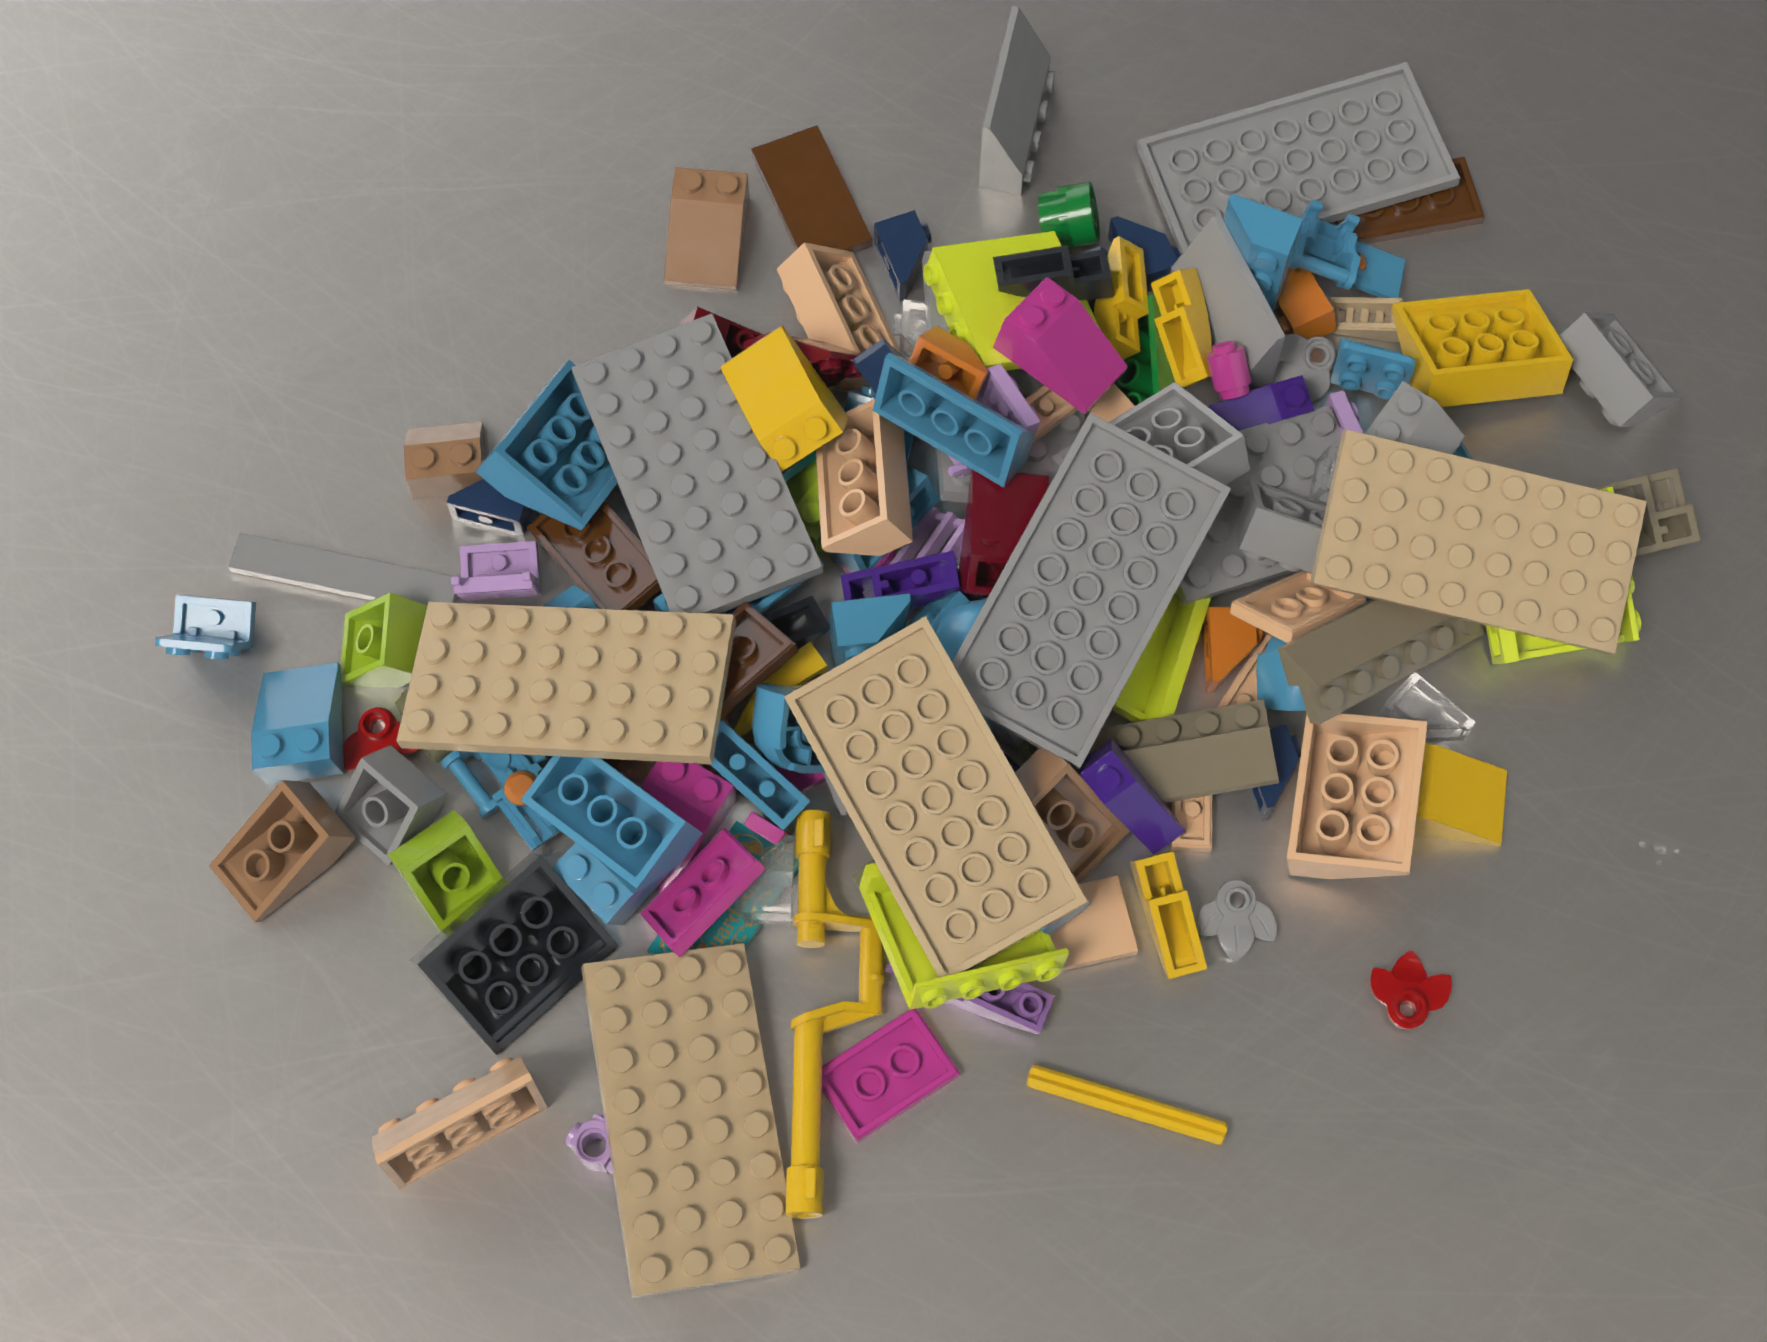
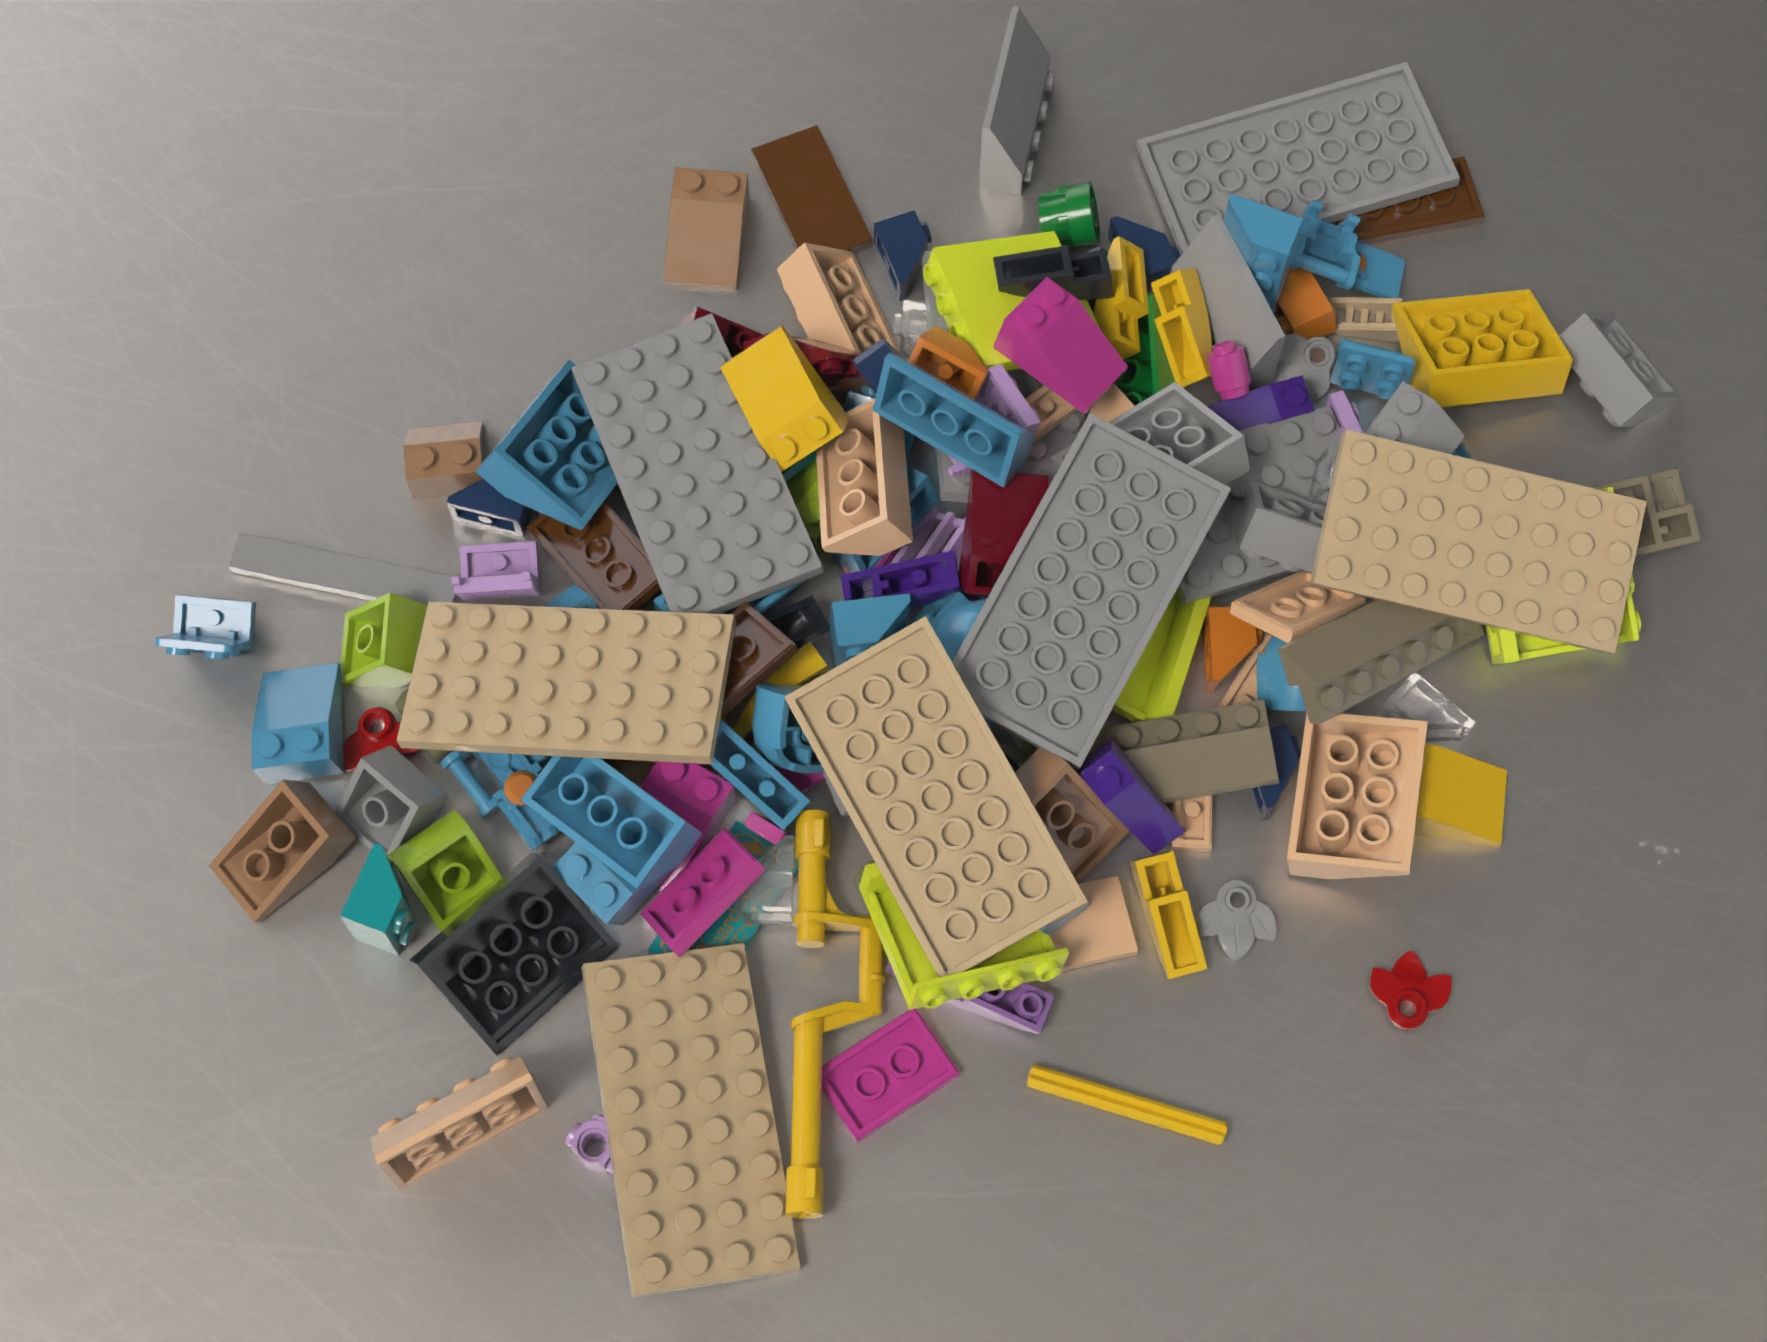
none -> teal slope [340,843,417,956]

